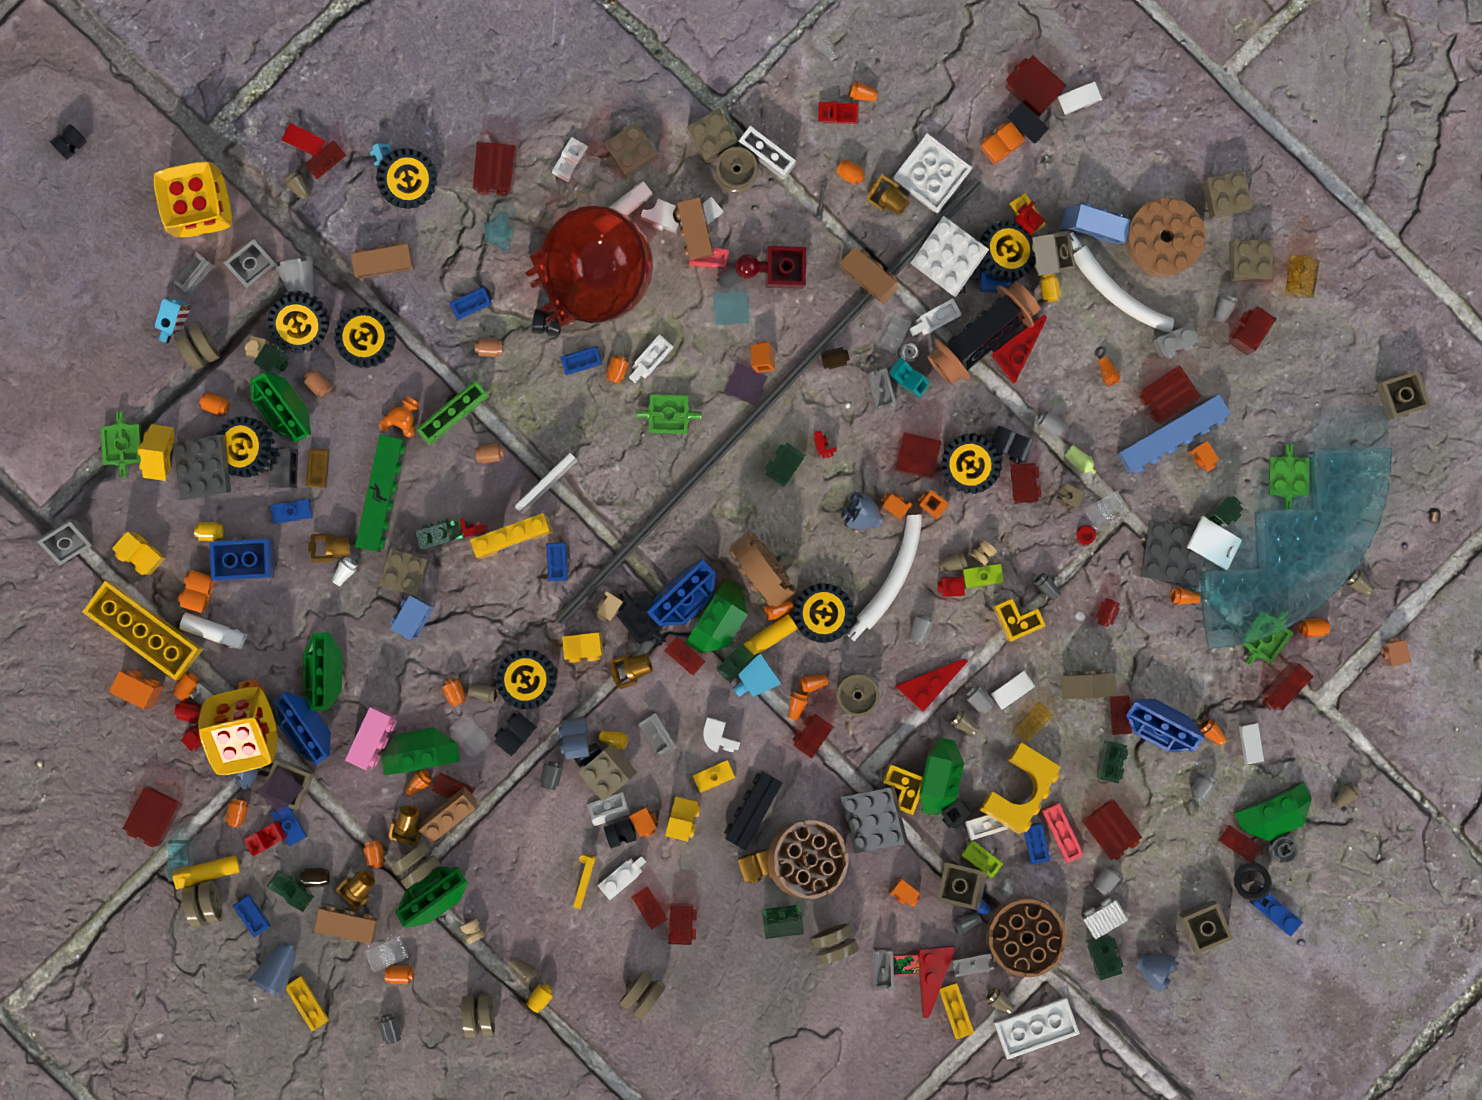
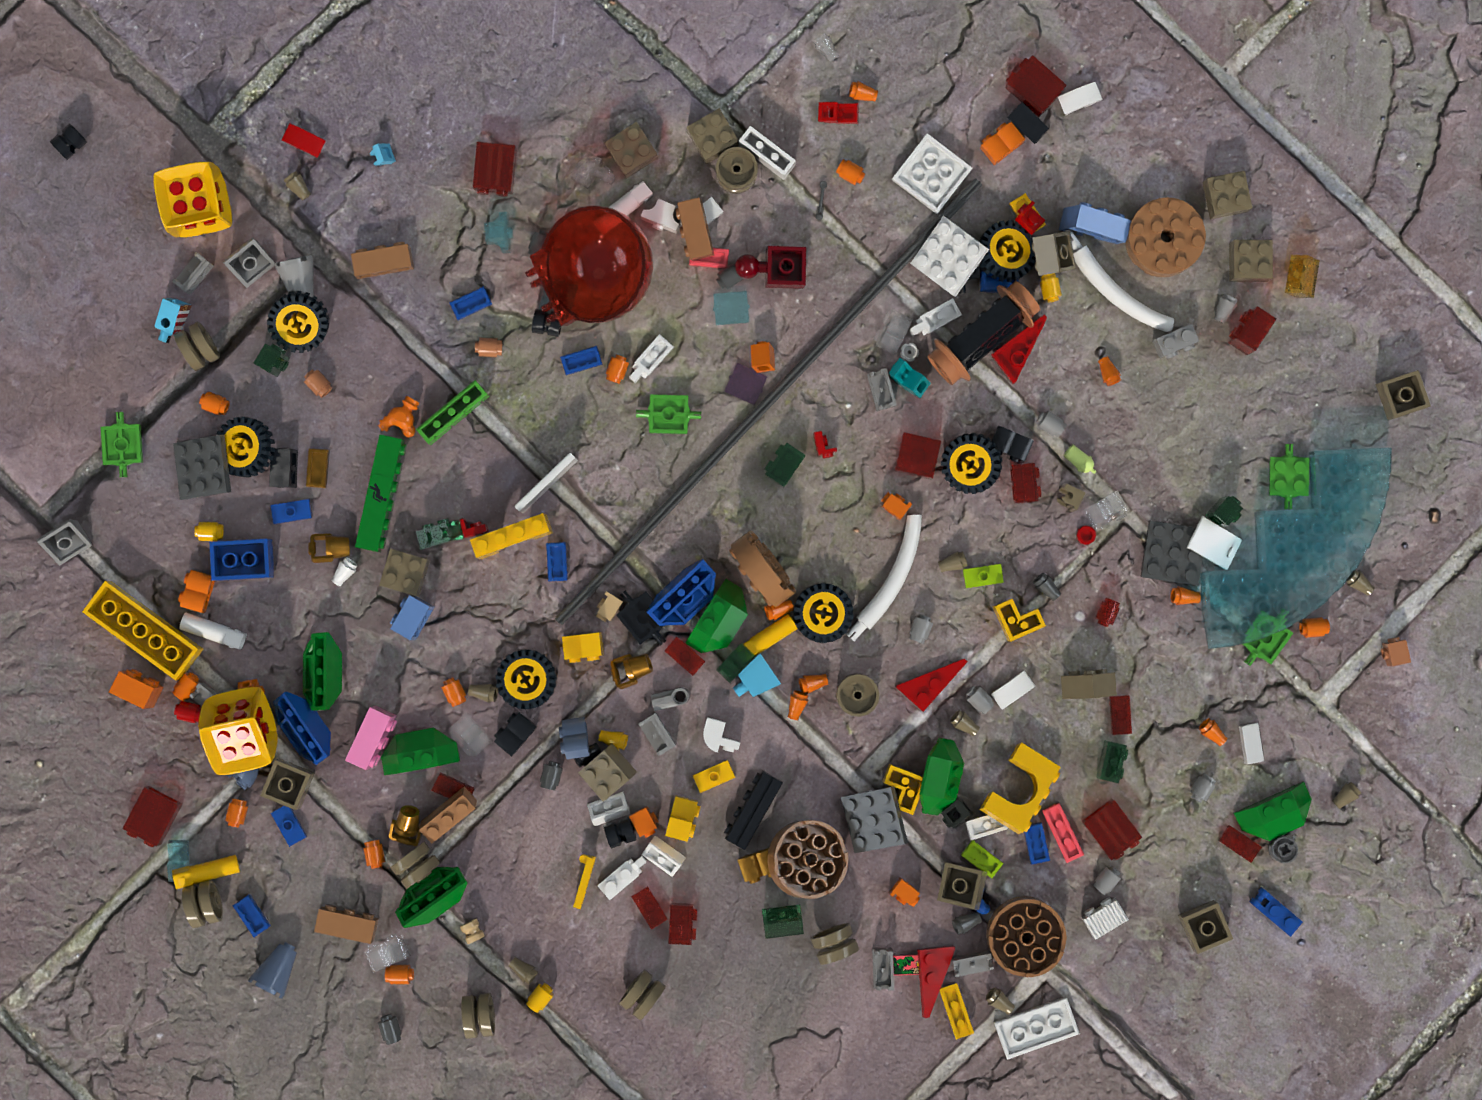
yellow brick [112,531,166,575] -> none
yellow brick [138,424,175,481] -> none
red brick [181,723,202,751] -> none
red slope [244,821,287,856] -> none
tan brick [245,336,271,360] -> none
green wedge [250,371,311,442] -> none
clear purple piece [257,767,304,814] -> none
clear green brick [267,870,314,912] -> none
yellow hinge [286,976,329,1031] -> none
dark brown brick [300,868,330,887] -> none
clear red plate [304,140,346,180] -> none
wheel [334,307,396,368] -> none
pearl gold piece [336,870,375,911] -> none
wheel [376,148,438,209] -> none
orange cone [404,769,433,797] -> none
nougat brick [475,442,504,464] -> none
white slope [552,137,588,183] -> none
clear red brick [792,713,834,758] -> none
dark brown brick [821,347,850,370] -> none
medium nougat brick [839,247,899,305] -> none
sand blue piece [841,491,884,530] -> none
pearl gold piece [867,175,910,215] -> none
orange brick [918,490,949,520] -> none
red bracket [937,577,965,597] -> none
tan wheel [970,539,998,566] -> none
clear yellow plate [1013,702,1054,743] -> none
clear green brick [1086,934,1124,981] -> none
medium blue brick [1117,394,1231,474] -> none
blue wedge [1126,699,1204,752] -> none
sand blue piece [1136,953,1179,992] -> none
clear red brick [1138,365,1201,424] -> none
orange brick [1187,441,1219,472] -> none
black tyre [1234,863,1272,901] -> none
clear red brick [1259,662,1314,711] -> none
none -> white slope [641,836,686,877]
none -> light grey piece [651,687,690,711]

